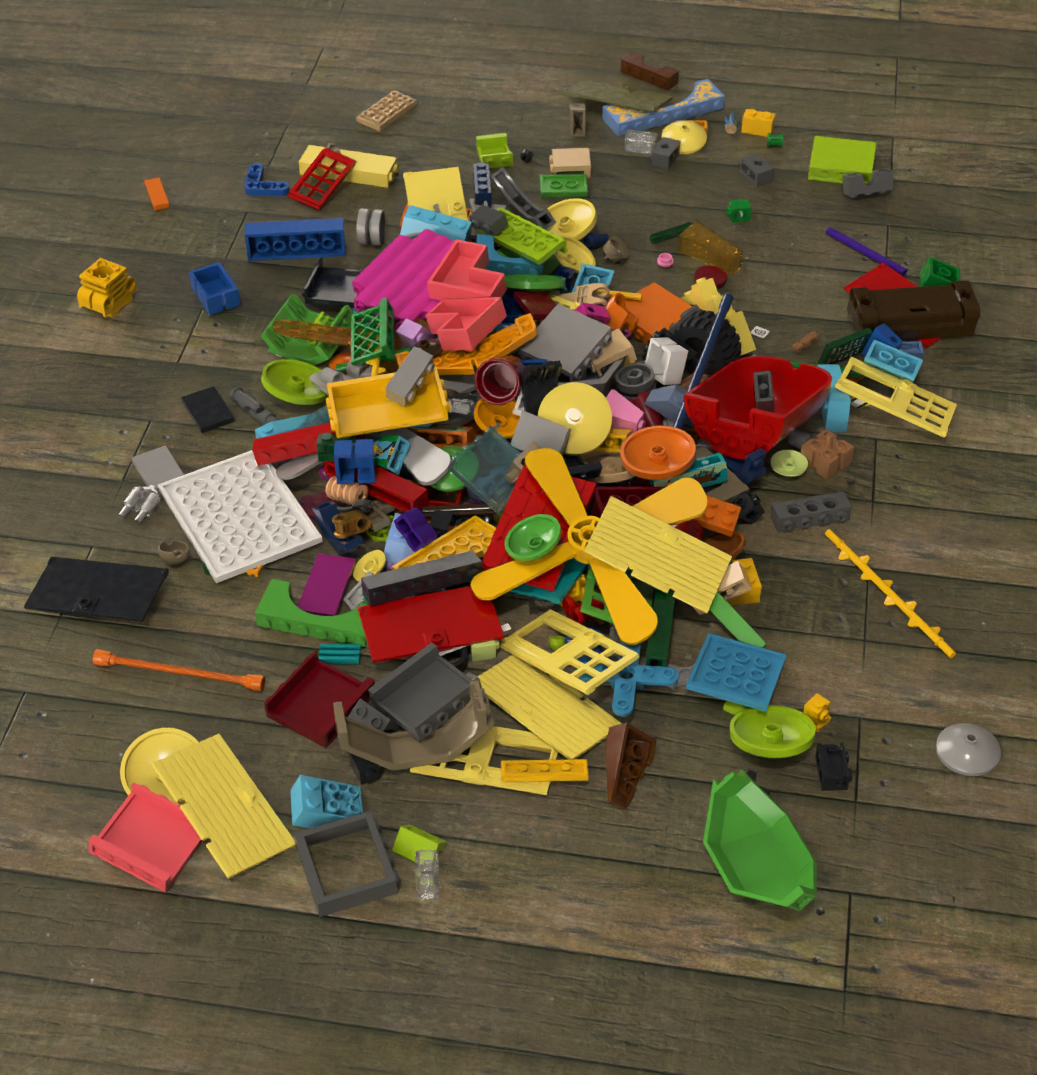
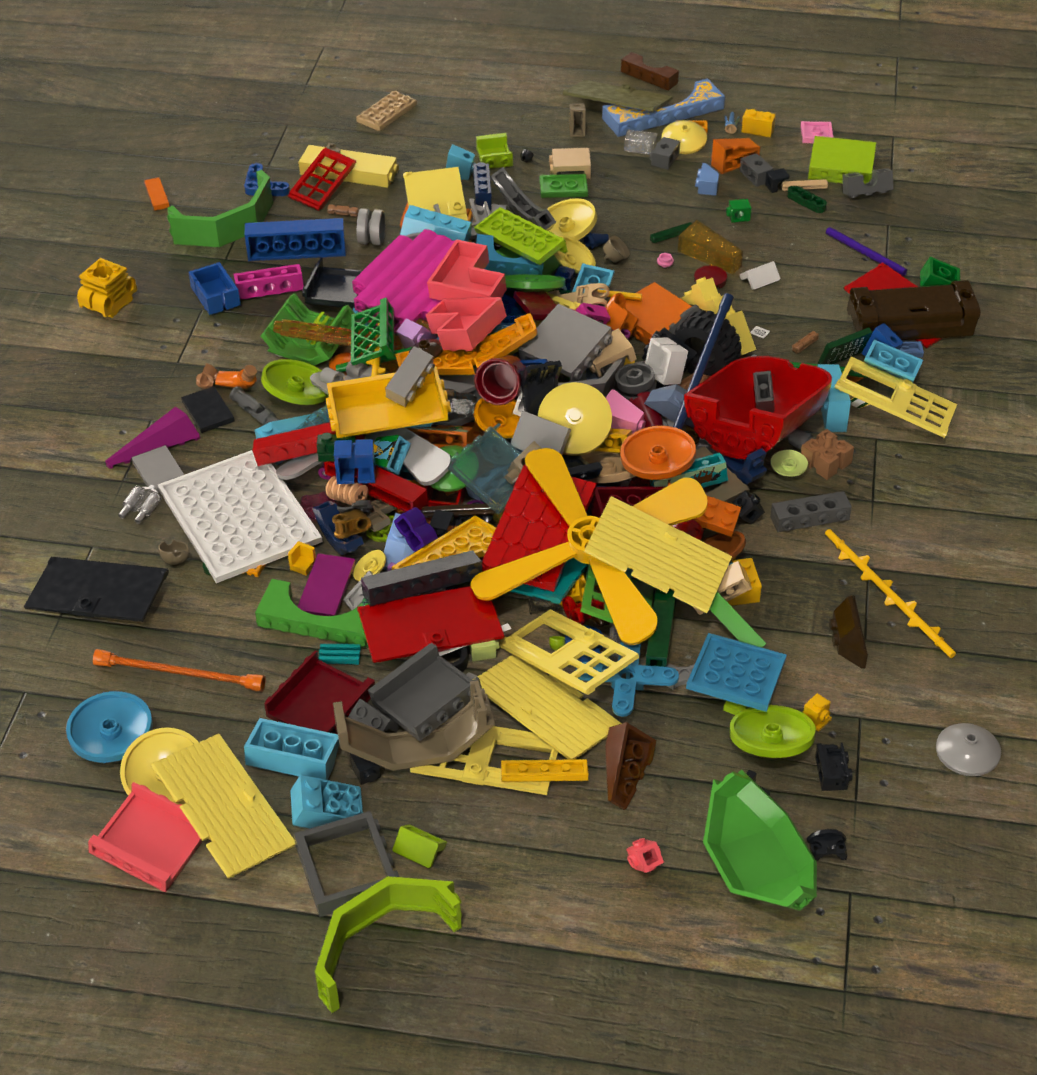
clear brick [415,850,440,900] -> none
dark grey brick [469,204,508,236] -> none
bright green dish [505,514,562,561] -> none
green bush [767,133,783,147] -> none
none -> dark azure dish [66,691,153,763]
none -> magenta wedge [105,406,200,469]
none -> bright green panel [167,170,273,247]
none -> piece [196,363,257,389]
none -> dark pink brick [233,264,304,299]
none -> medium azure slope [244,718,339,780]
none -> yellow panel [288,541,316,576]
none -> lime panel [315,876,462,1013]
none -> medium nougat axle [327,204,359,217]
none -> medium azure torso [446,144,476,180]
none -> coral brick [626,838,664,873]
none -> medium blue slope [695,163,719,196]
none -> orange wedge [711,138,760,174]
none -> white panel [739,261,780,290]
none -> black panel [765,168,790,193]
none -> tan axle [782,179,828,191]
none -> dark green beam [787,186,827,213]
none -> bright pink tile [801,122,833,143]
none -> black piece [807,829,847,861]
none -> dark brown wedge [829,595,868,669]

